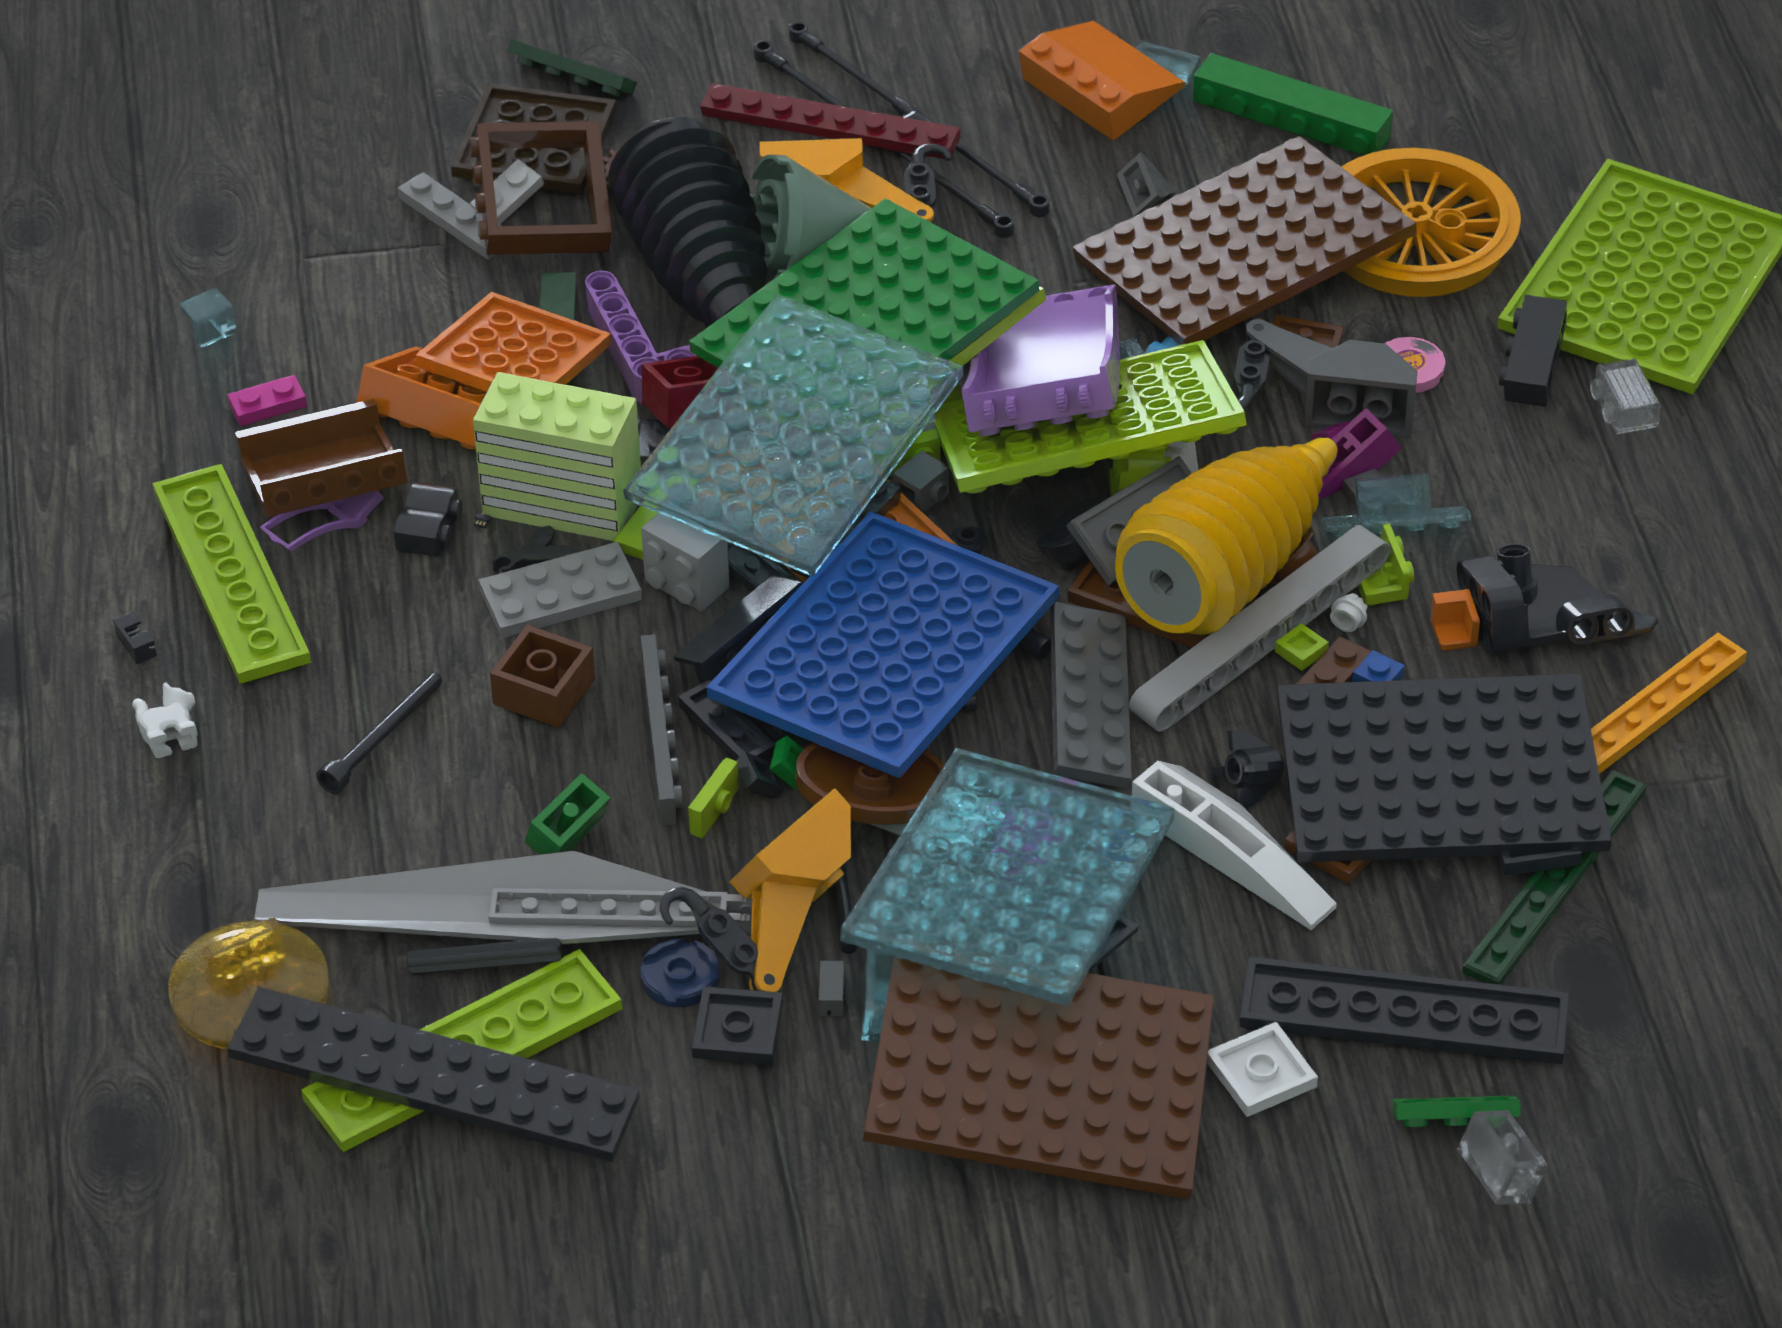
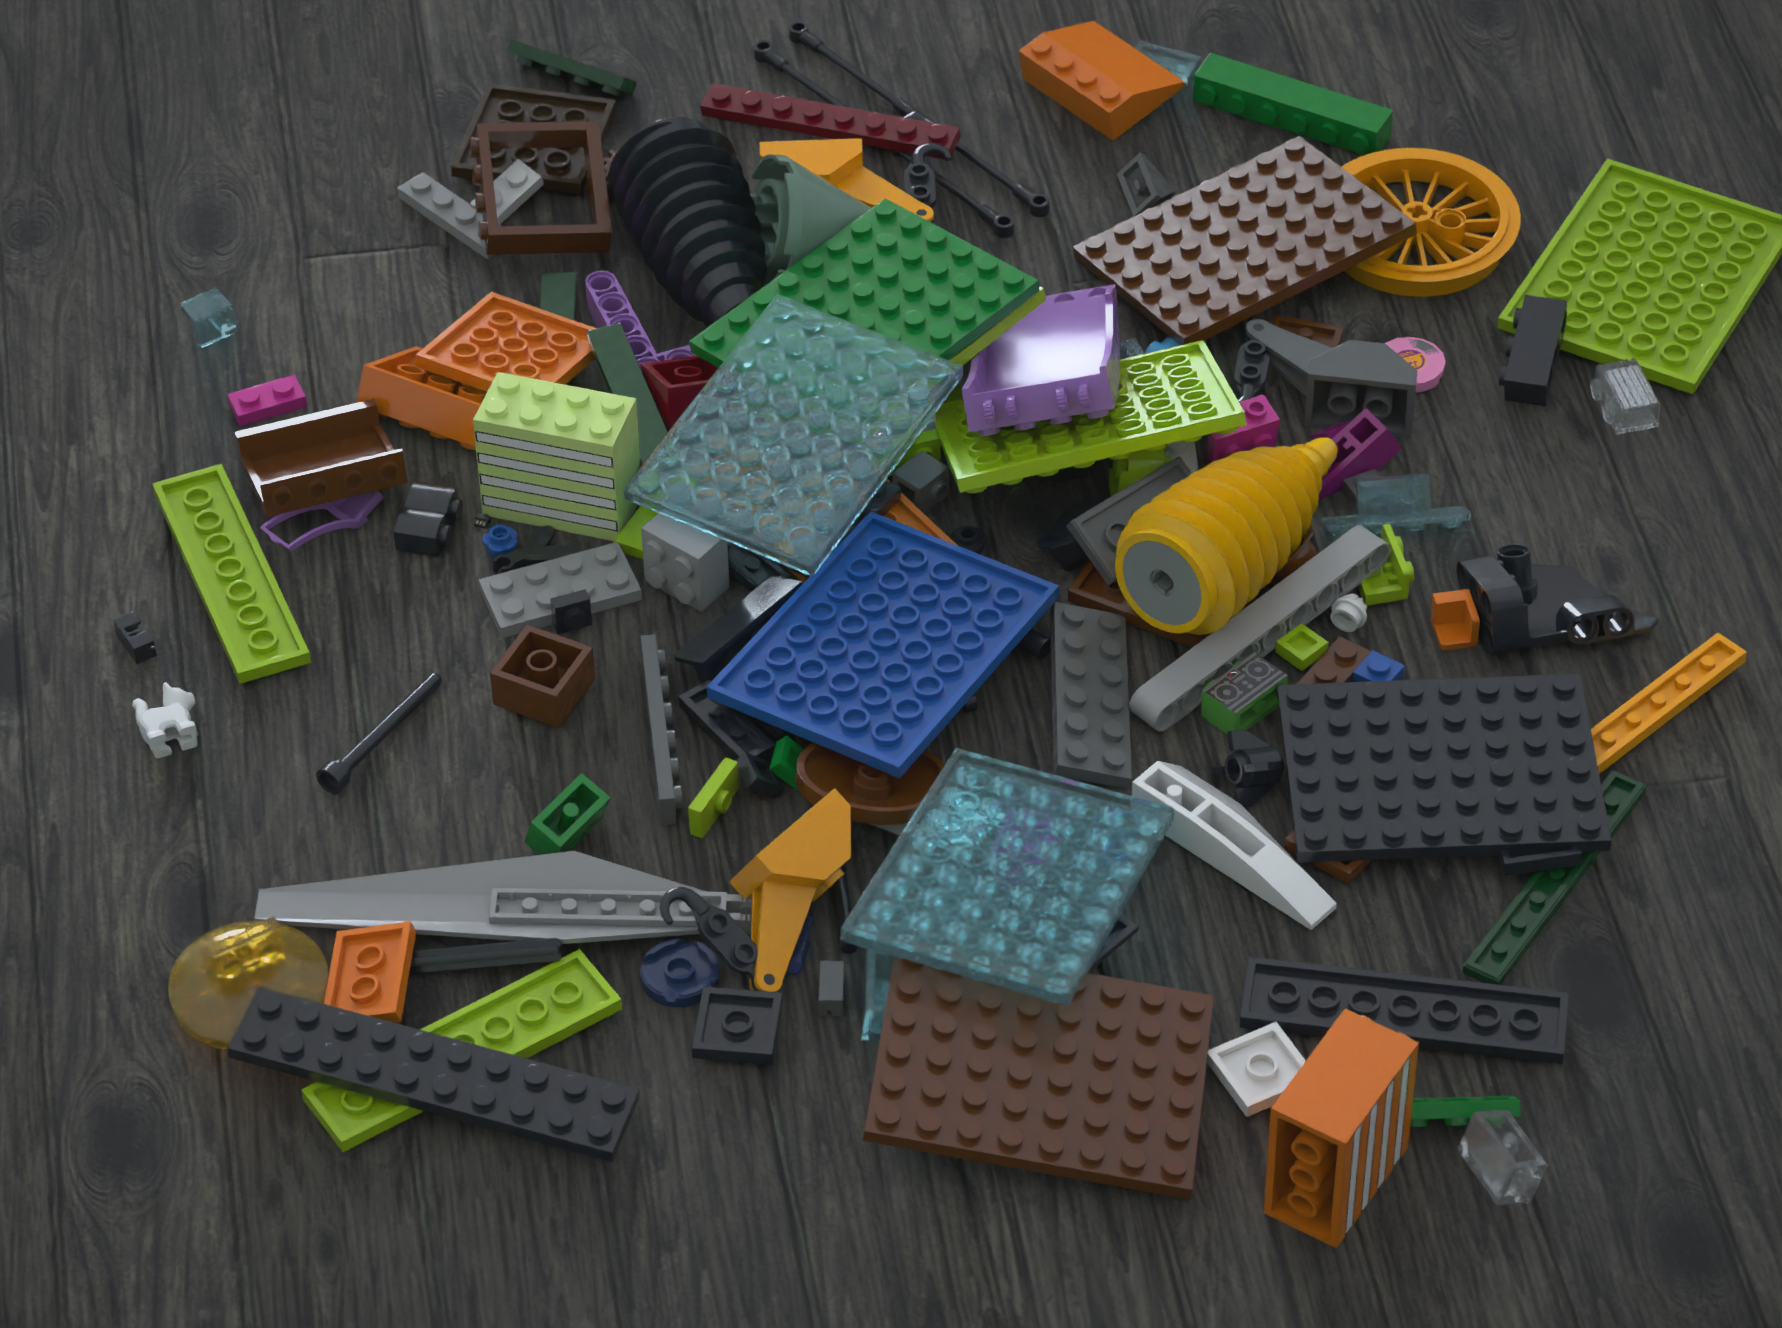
none -> orange plate [324,921,416,1023]
none -> blue plate [482,525,518,557]
none -> black plate [550,589,592,635]
none -> dark green tile [587,323,683,485]
none -> clear blue piece [789,915,814,974]
none -> brick [1201,652,1288,735]
none -> dark pink bracket [1205,395,1280,464]
none -> orange brick [1264,1009,1419,1248]

